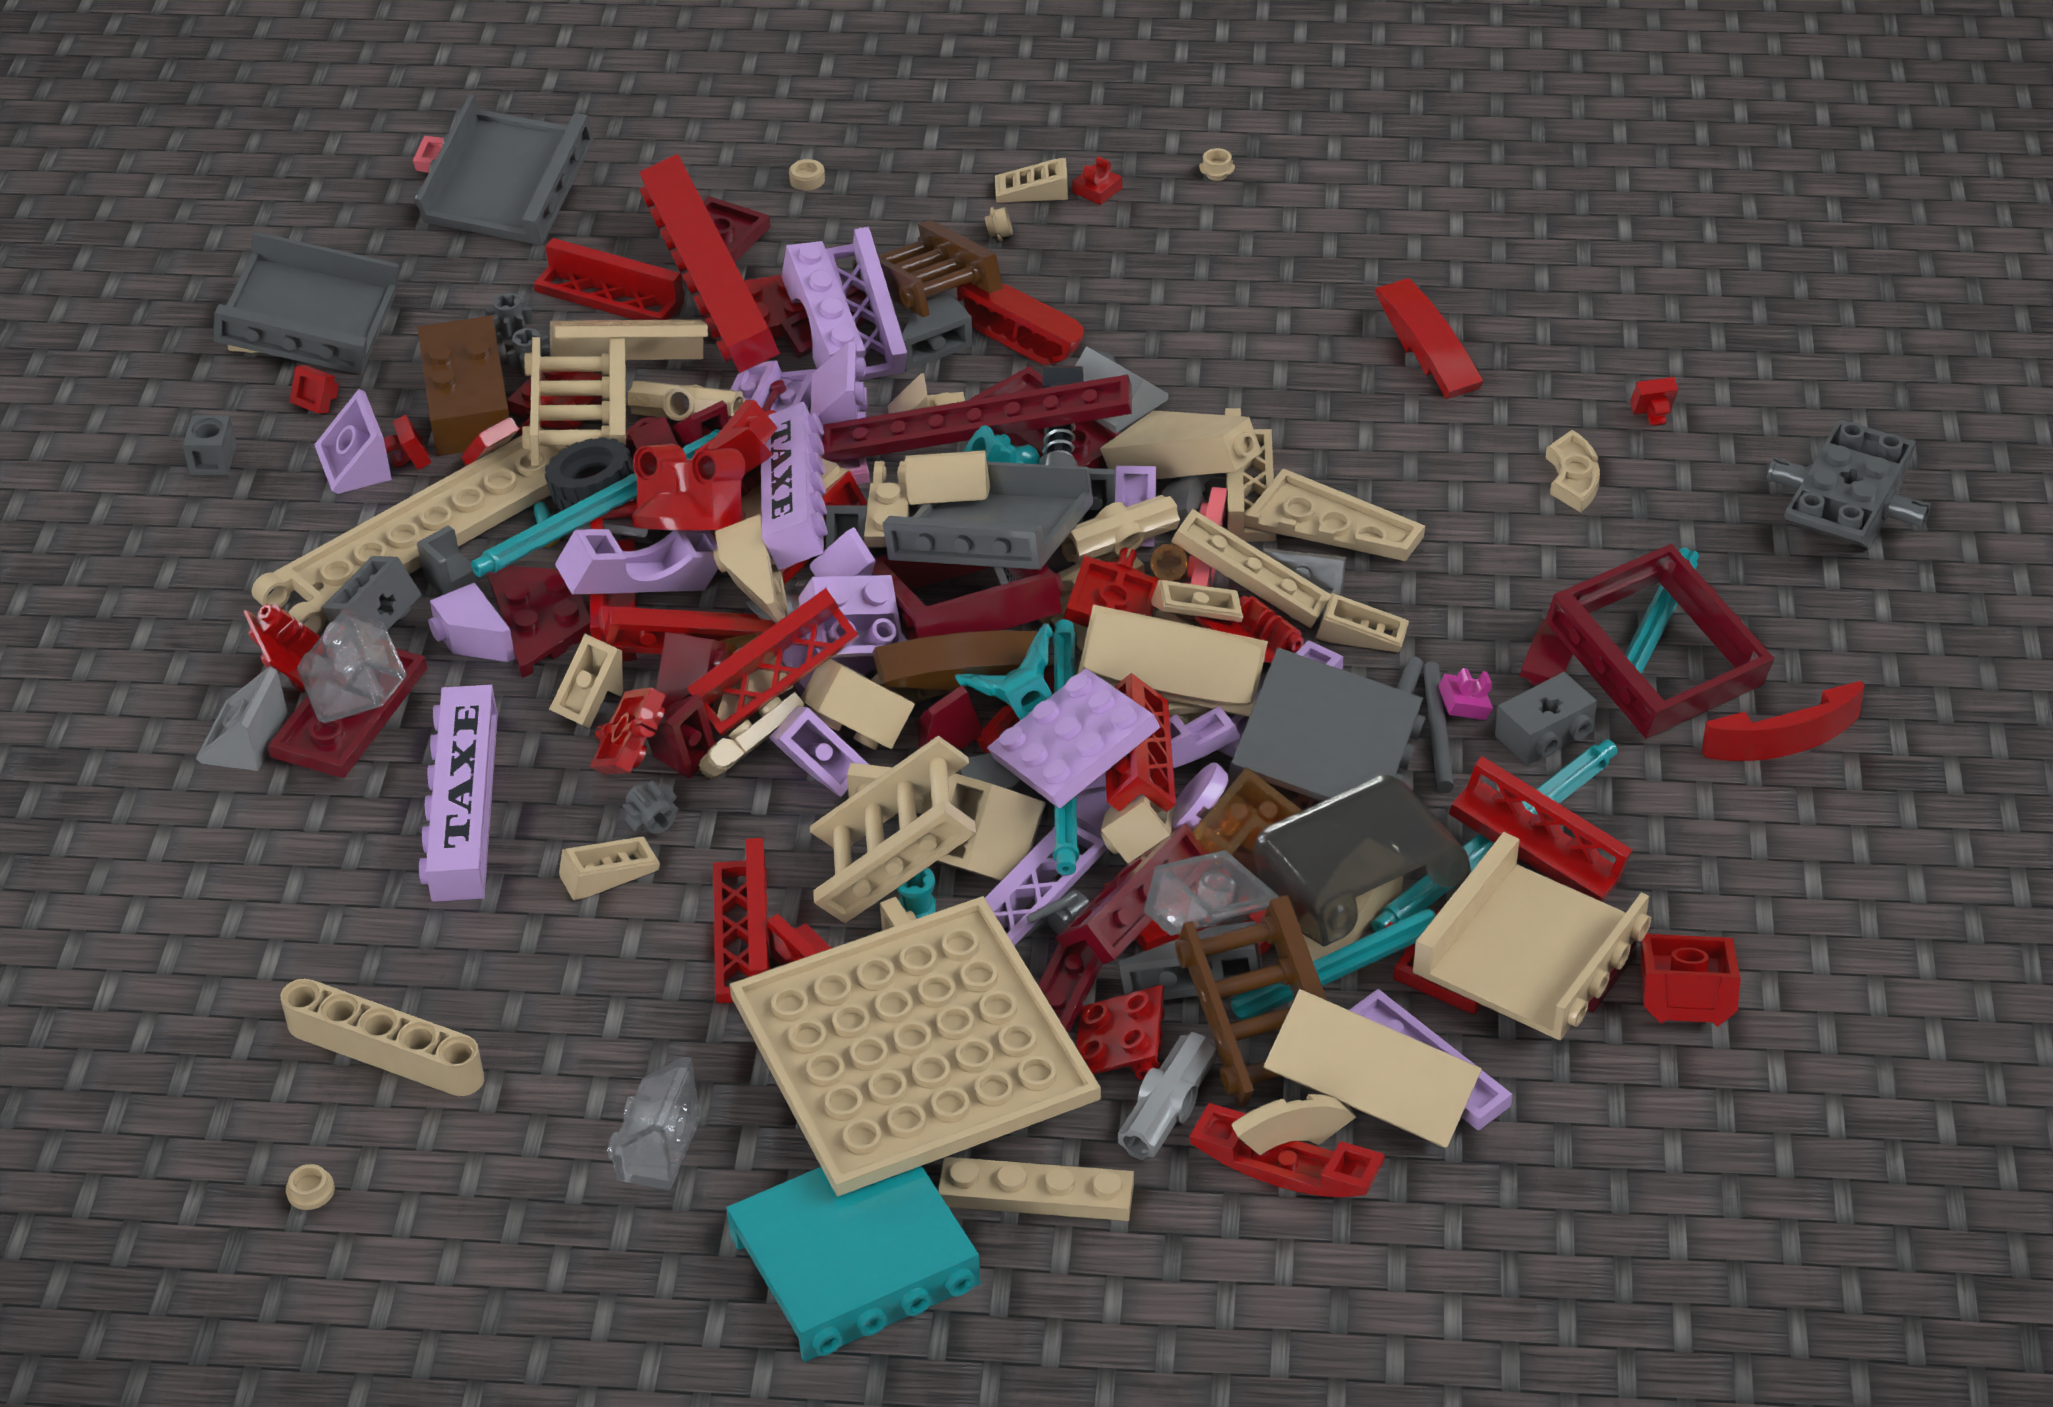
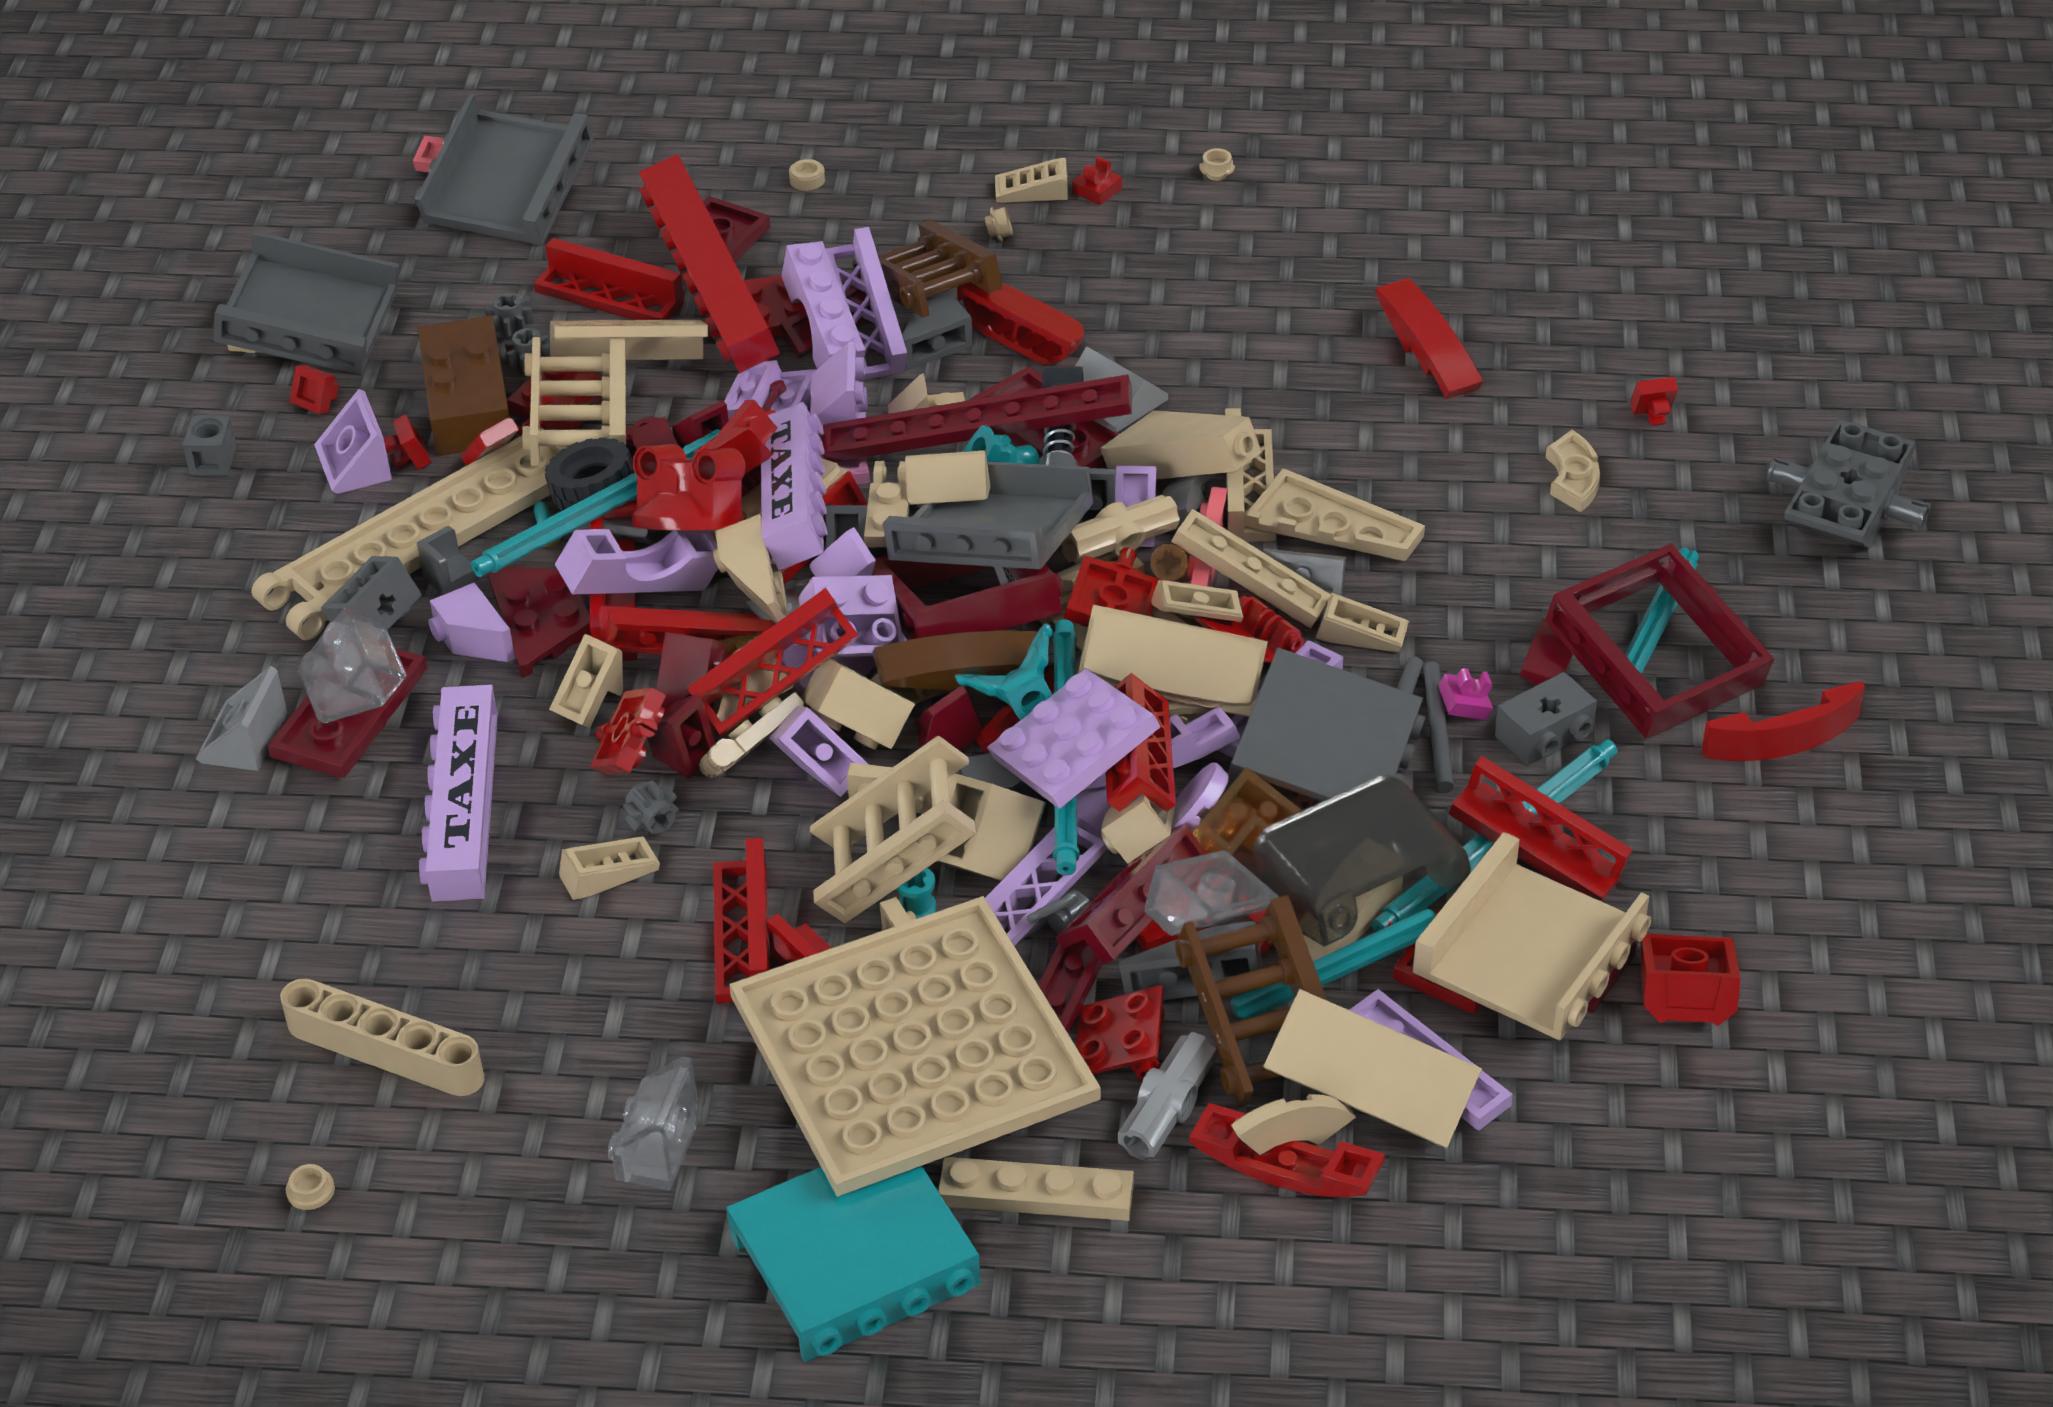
red hinge [243,604,324,694] -> none
tan piece [627,381,745,421] -> none

